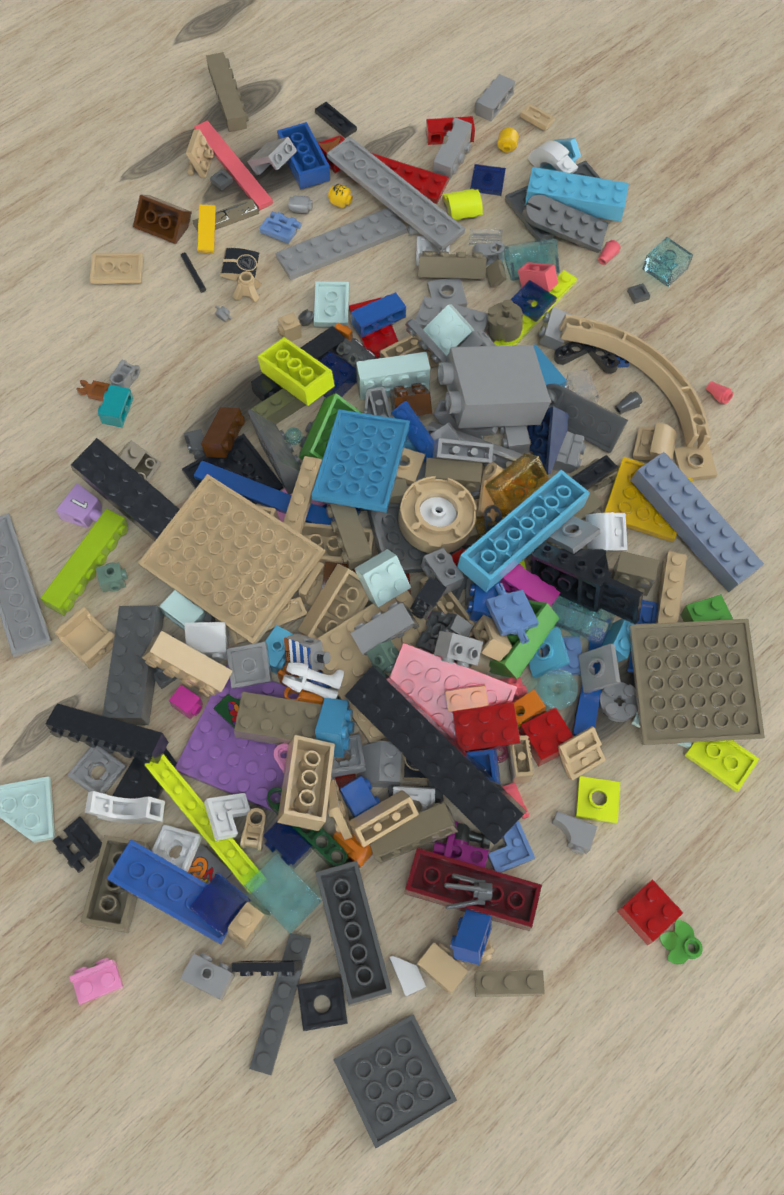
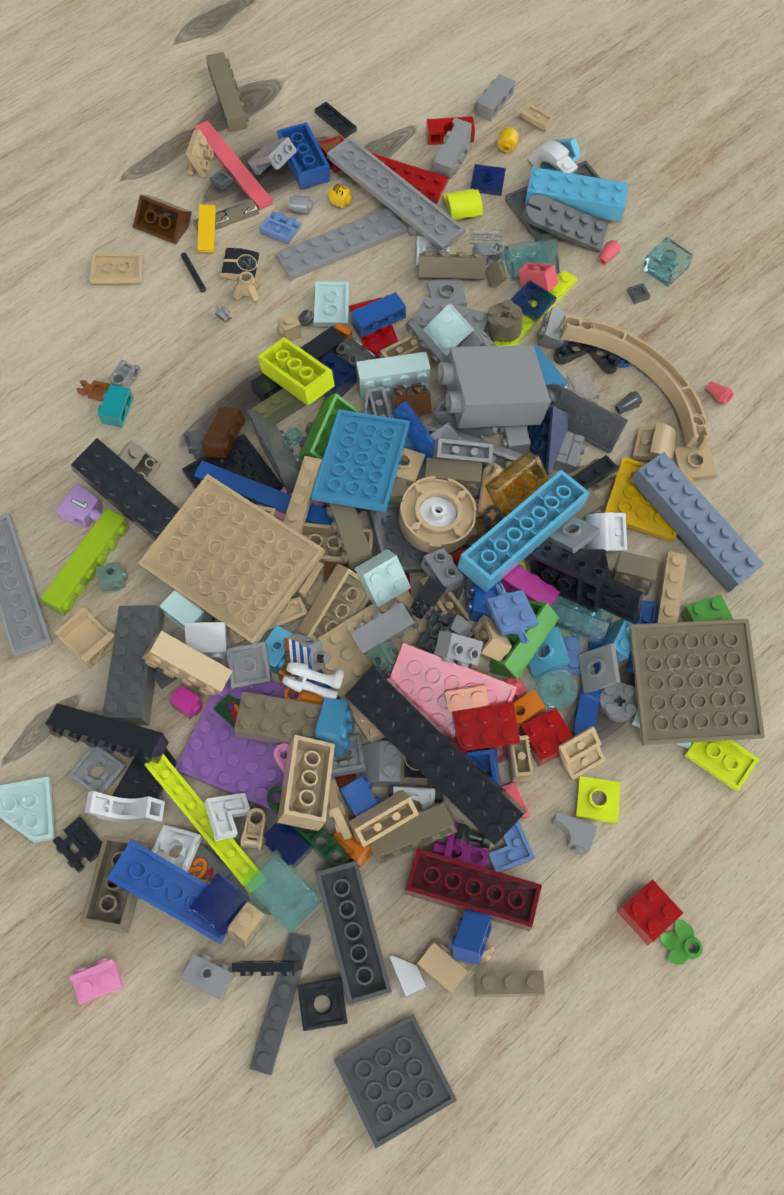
dark grey plant [444,873,492,910] -> none

